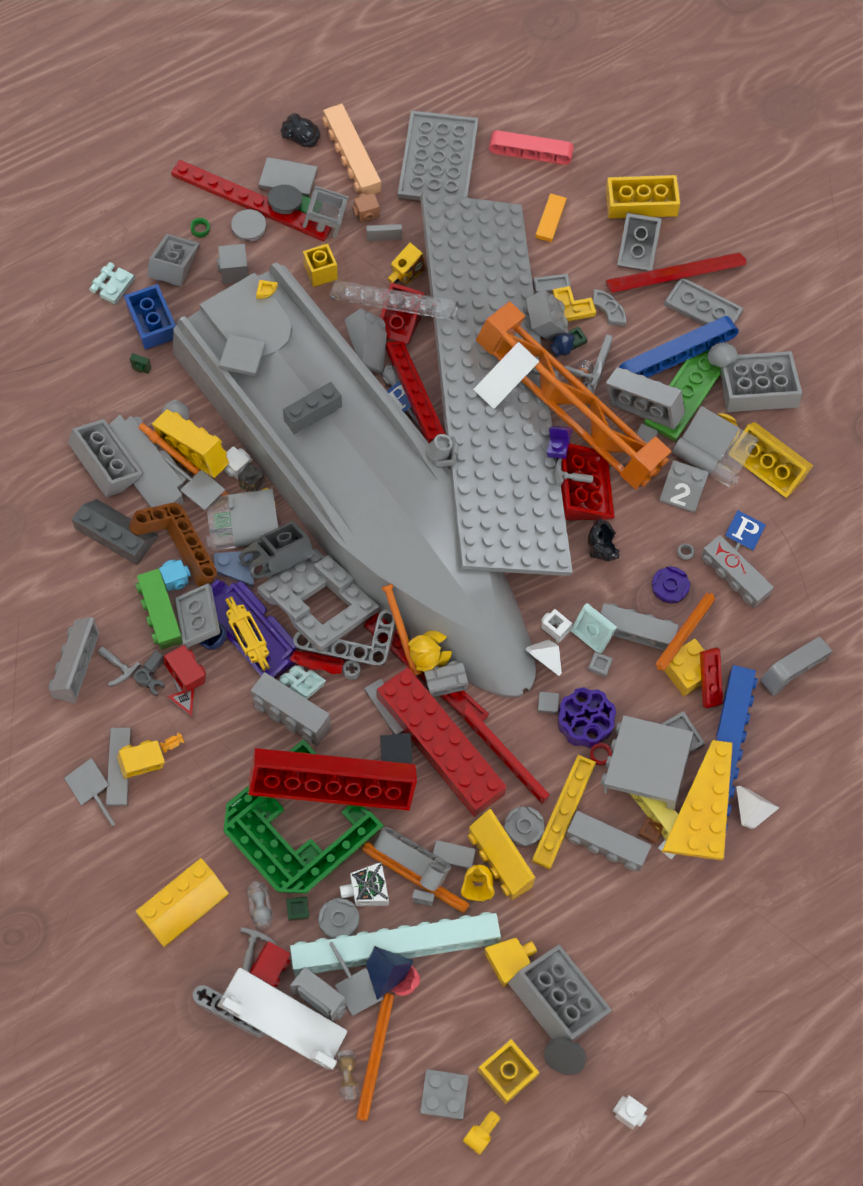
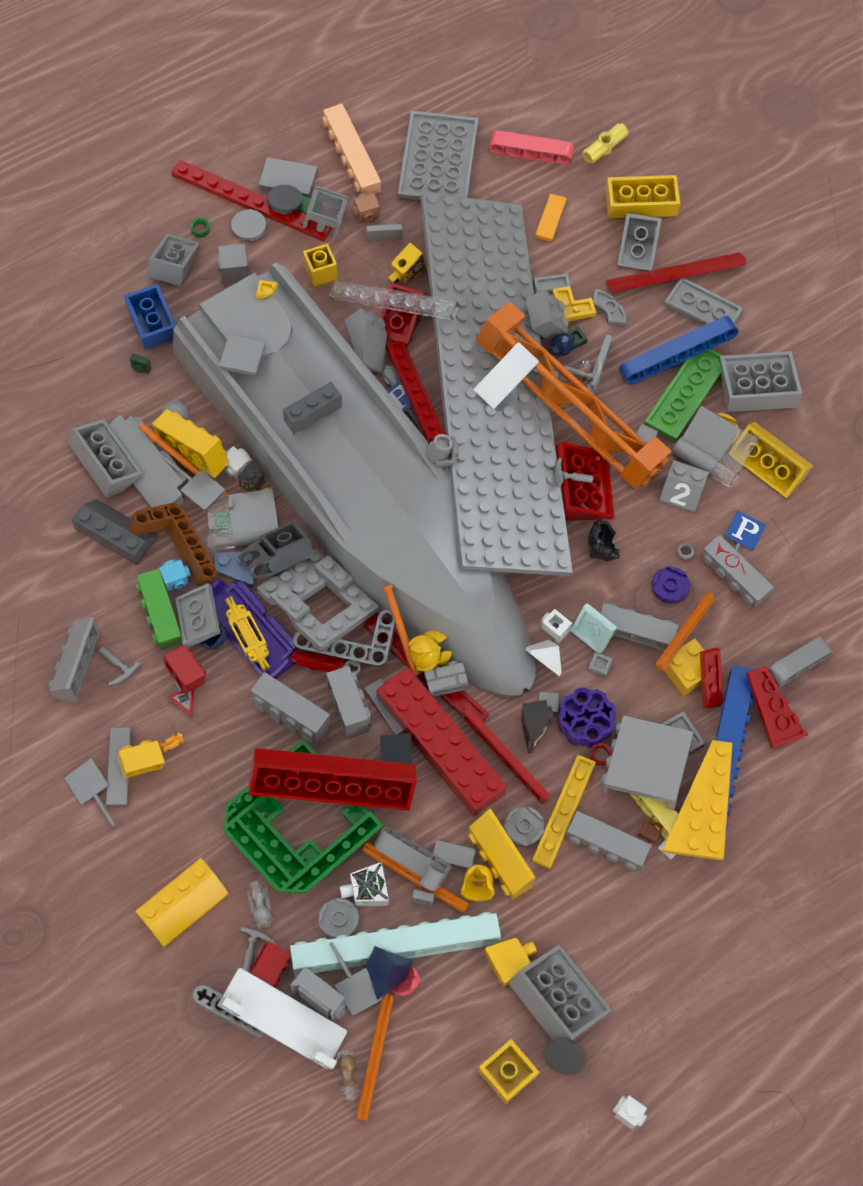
light aqua plate [89,262,135,305] -> none
dark grey bar [134,650,165,696] -> none
light aqua plate [279,665,326,699] -> none
black hair [281,113,321,147] -> none
dark green plate [286,896,309,921] -> none
light grey plate [420,1069,469,1120] -> none
yellow axle [463,1111,500,1155] -> none
dark purple slope [547,426,573,459] -> none
light grey brick [606,367,685,429] -> none
light grey hair [707,342,737,367] -> none
white slope [736,786,779,829] -> none
none -> light grey brick [326,666,371,740]
none -> clear smoke slope [520,700,553,754]
none -> light yellow piece [582,123,629,164]
none -> red wing [746,666,808,748]

